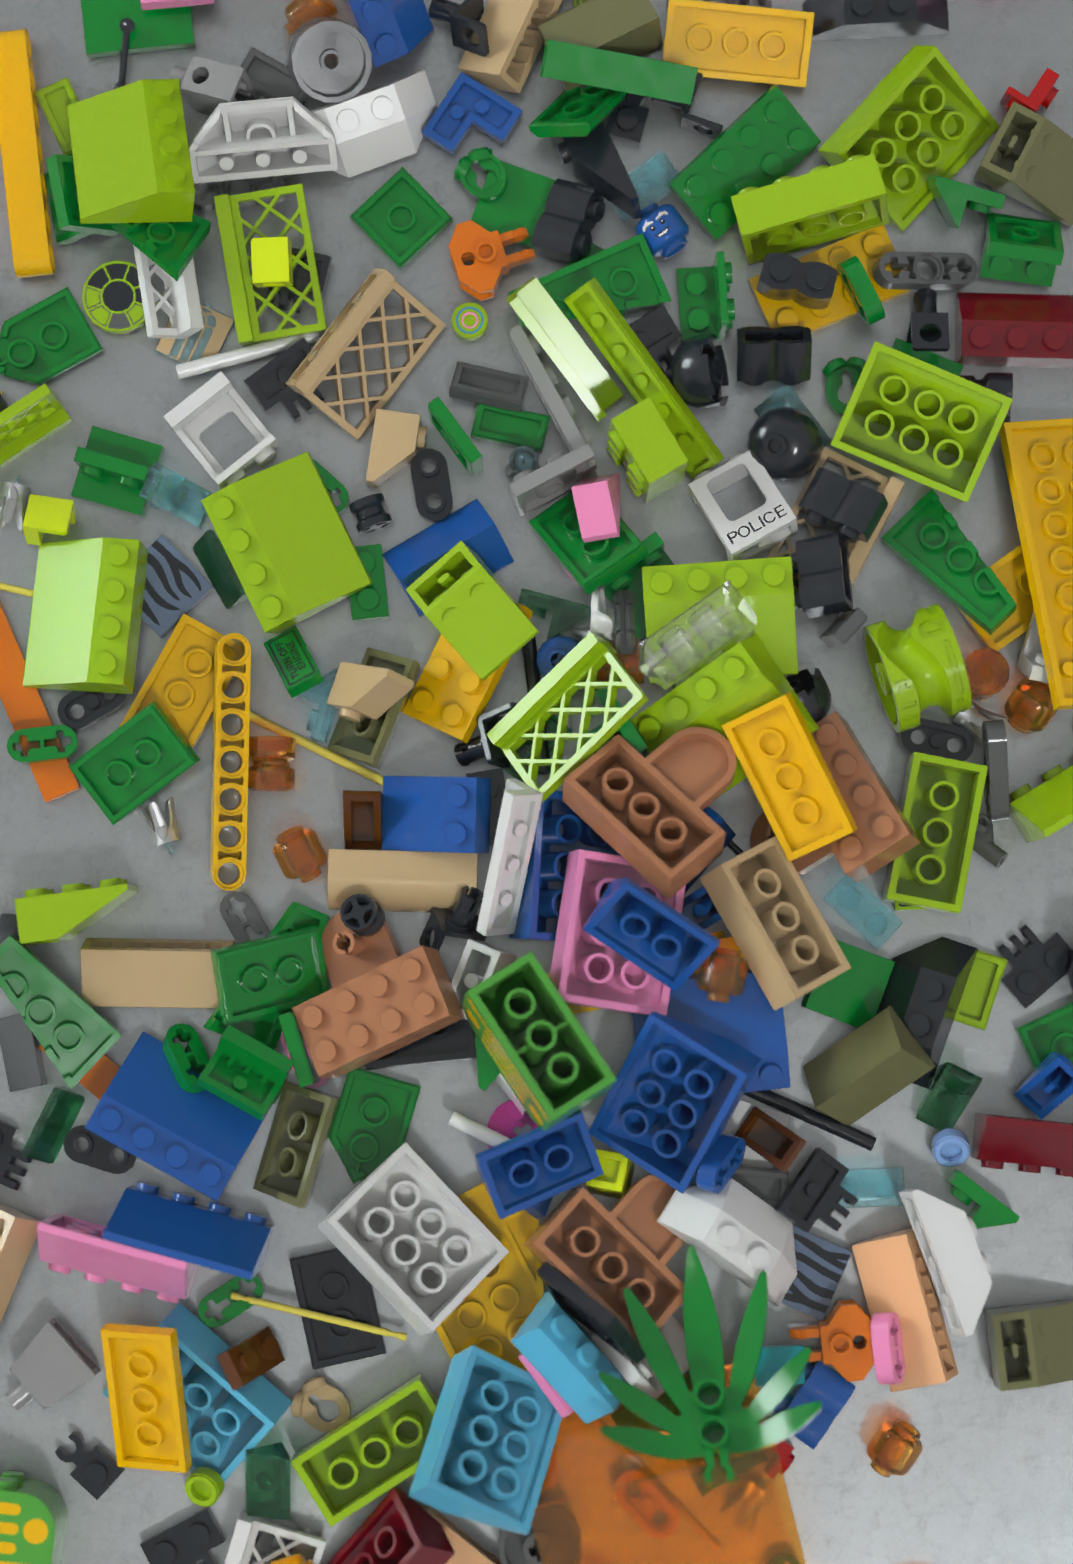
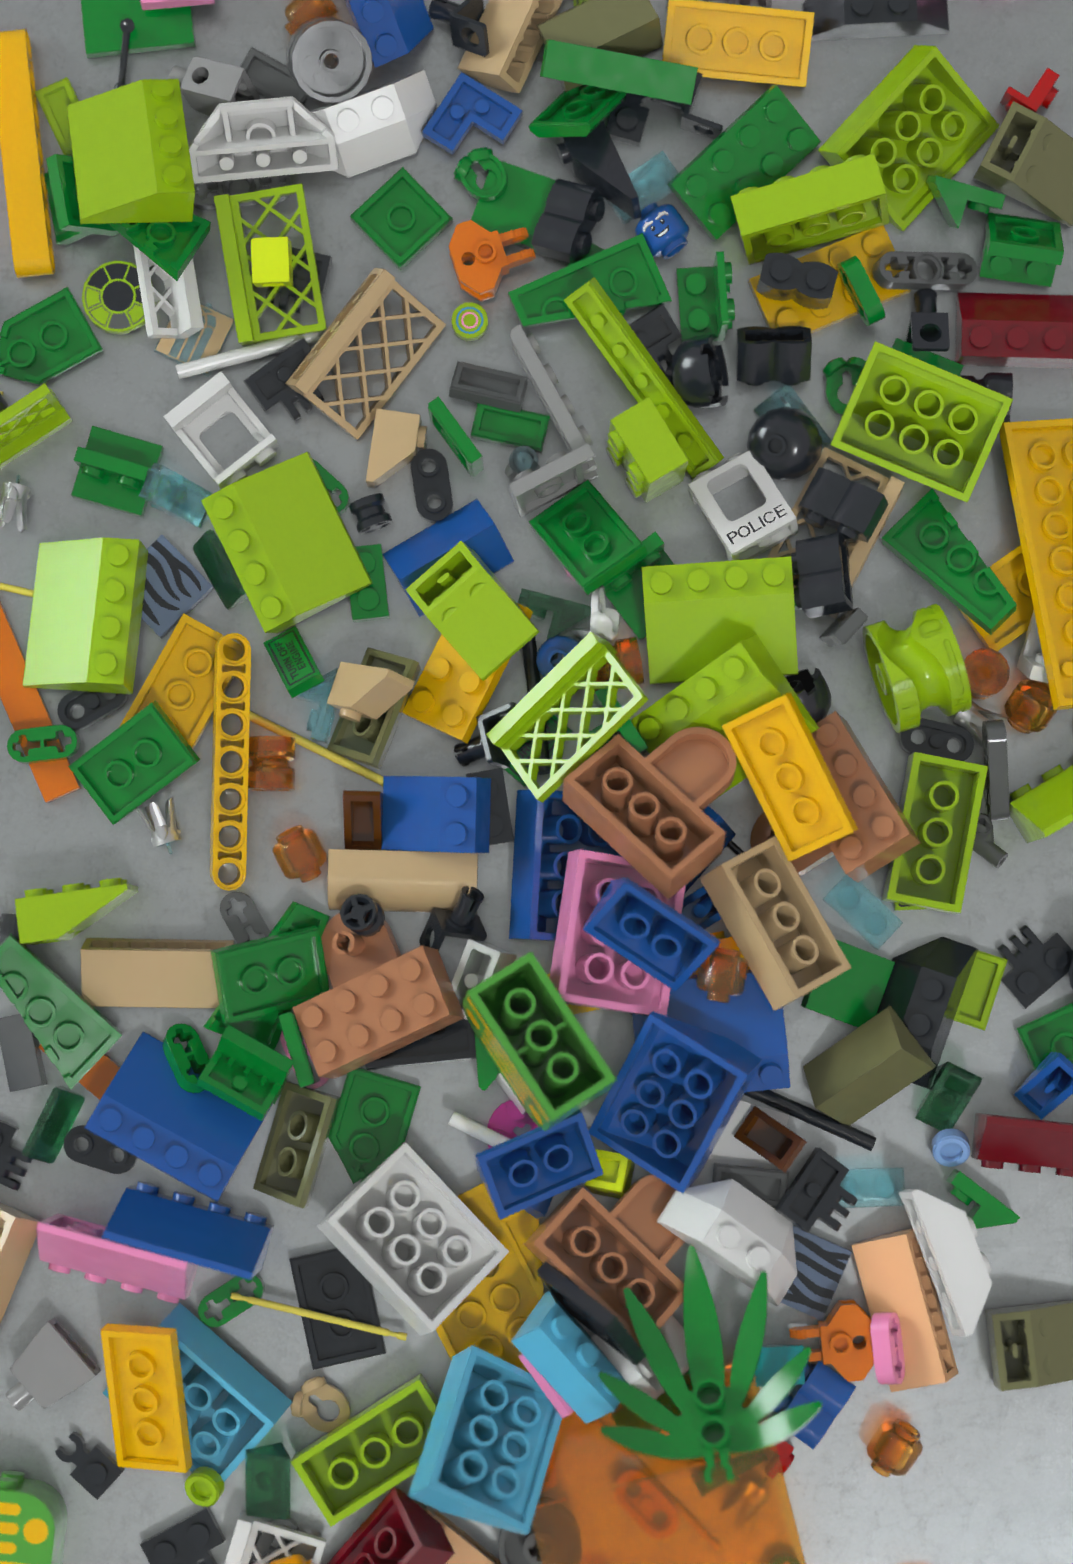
neon yellow panel [22,494,77,546] -> none
reddish brown plate [216,1326,285,1391] -> none
white fence [476,778,543,936] -> none
fence [506,276,624,421] -> none
bright pink slope [571,473,620,543] -> none
dark grey axle [613,589,636,655] -> none
clear slope [639,580,757,690] -> none
blue beam [696,1133,746,1194] -> none

